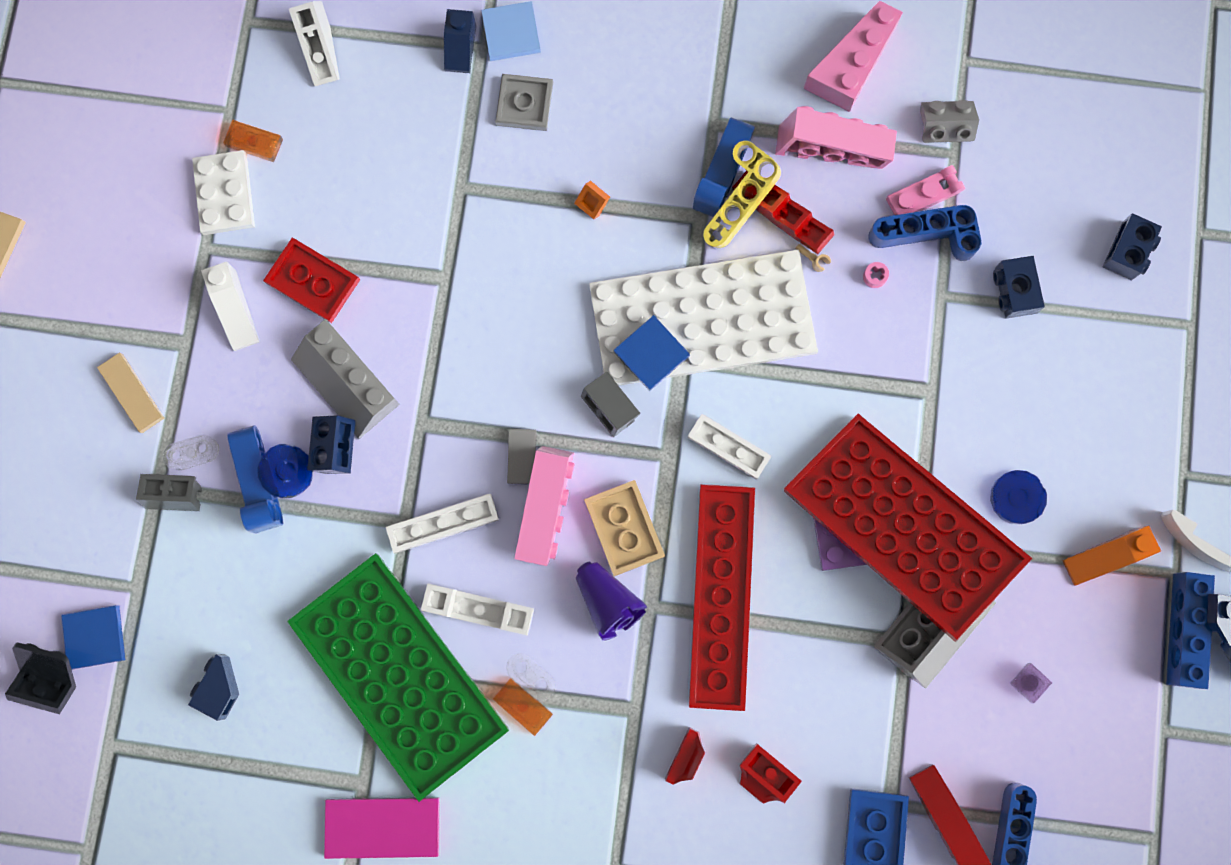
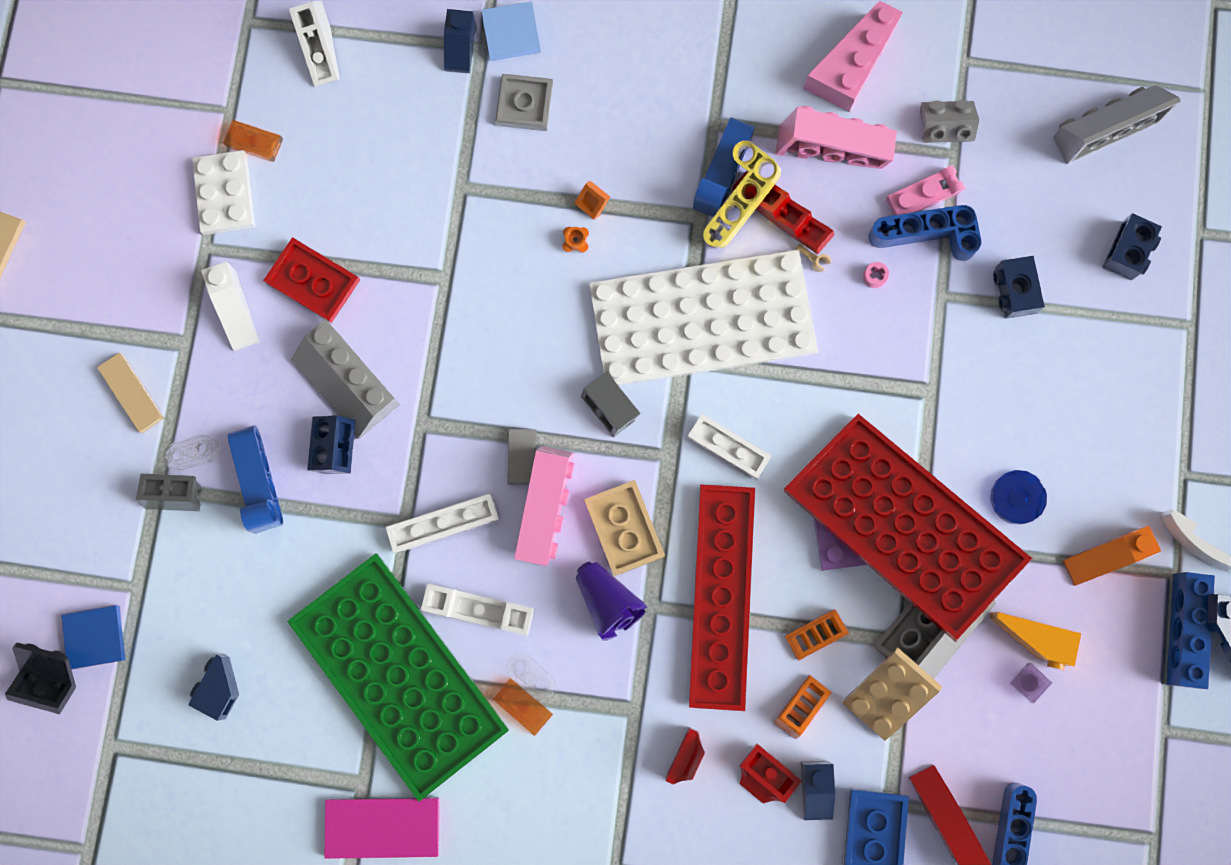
clear blue tile [258,444,313,498] -> none
blue tile [613,315,690,392] -> none
none -> orange plate [562,227,589,253]
none -> orange slope [774,675,832,739]
none -> orange slope [784,609,849,661]
none -> dark blue slope [801,761,835,821]
none -> tan plate [842,647,942,741]
none -> light orange slope [990,612,1082,671]
none -> light grey slope [1053,85,1181,164]

